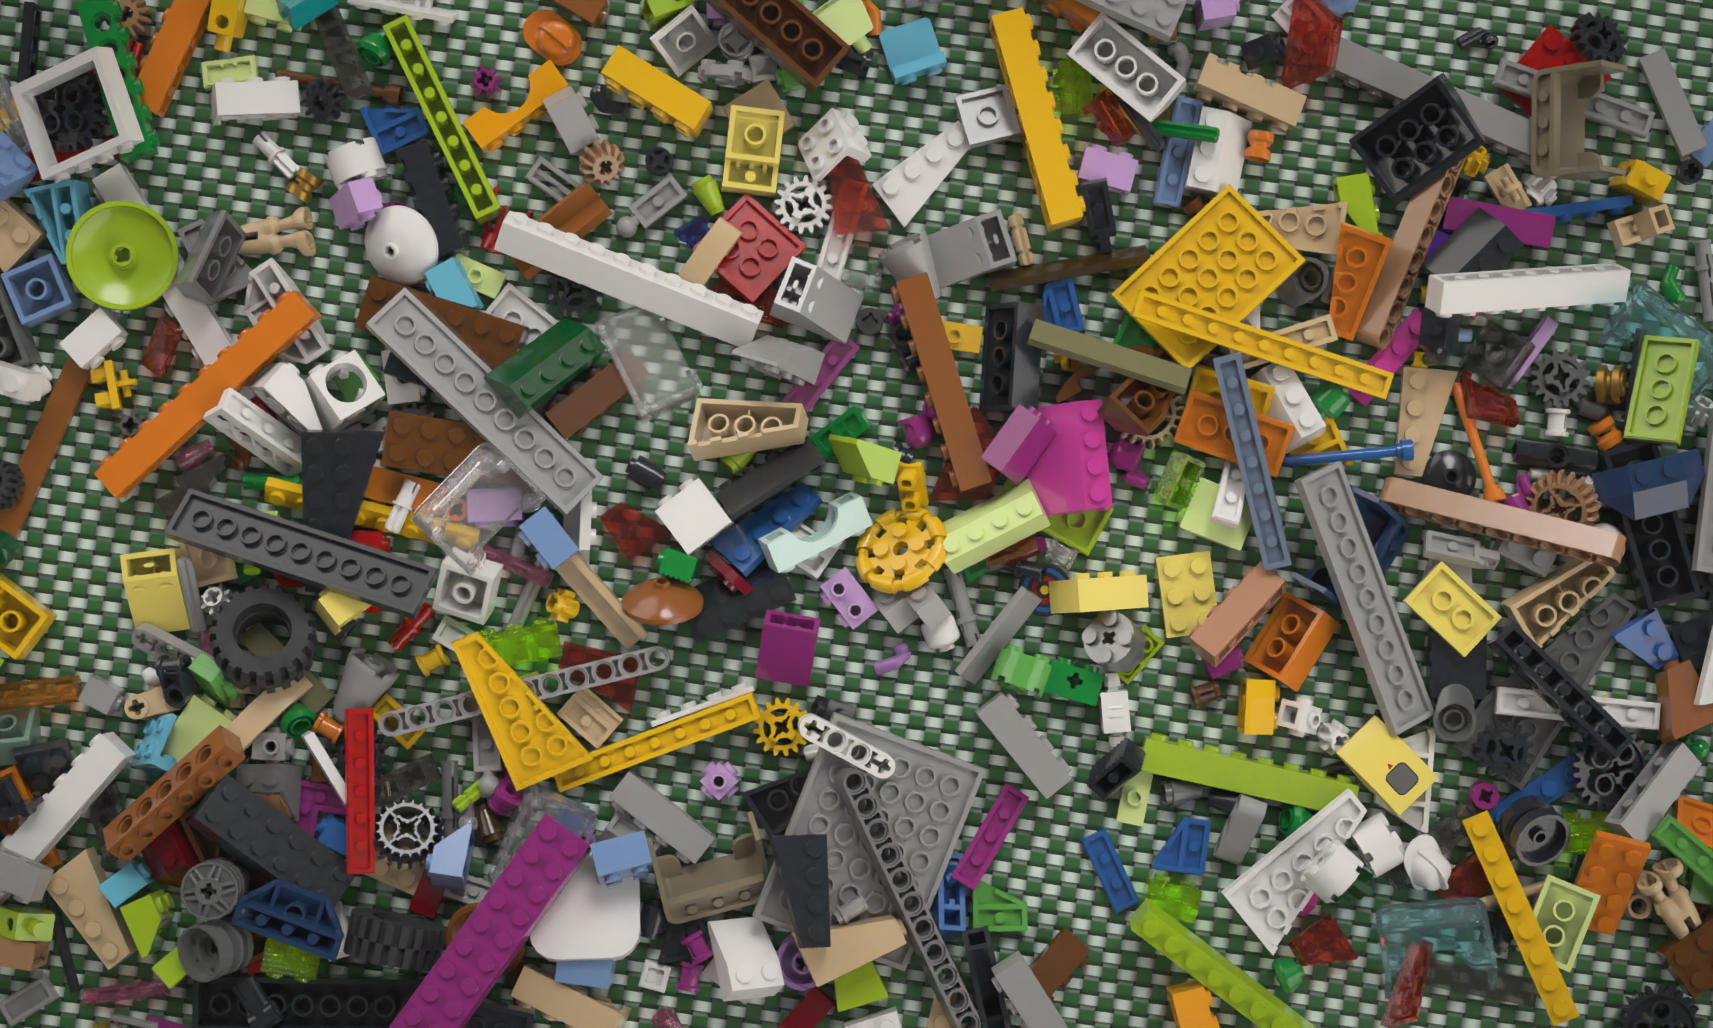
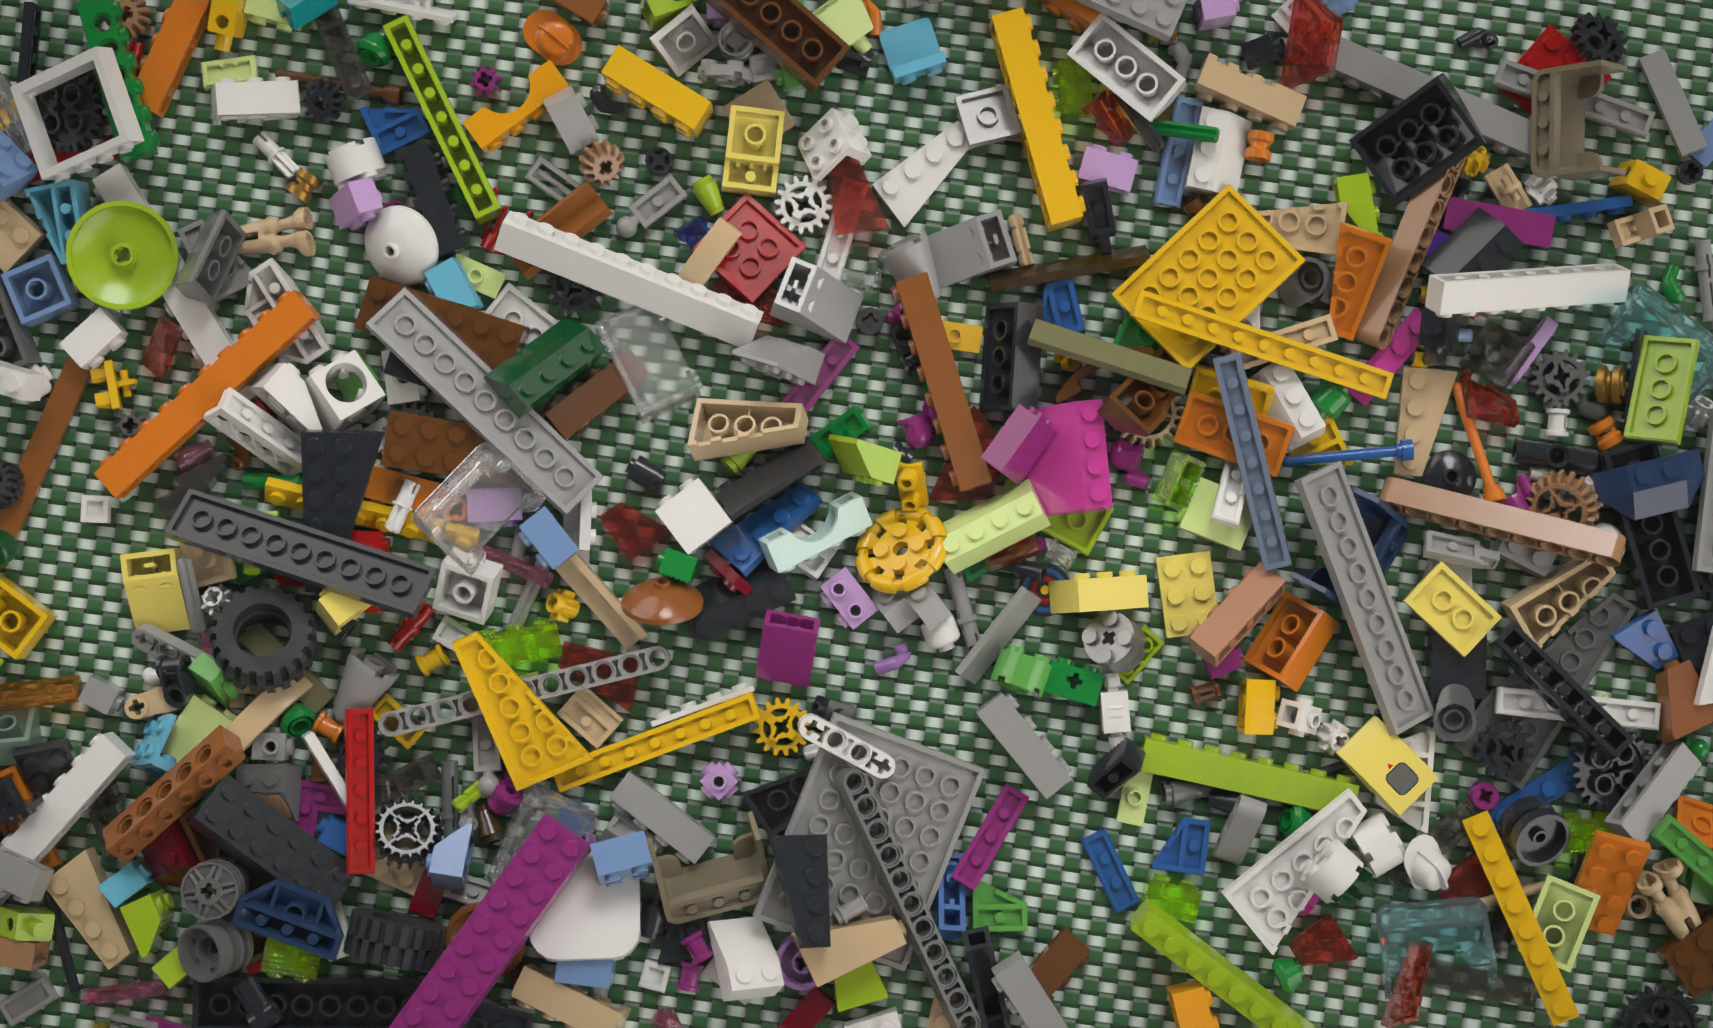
none -> white plate [80,495,112,523]

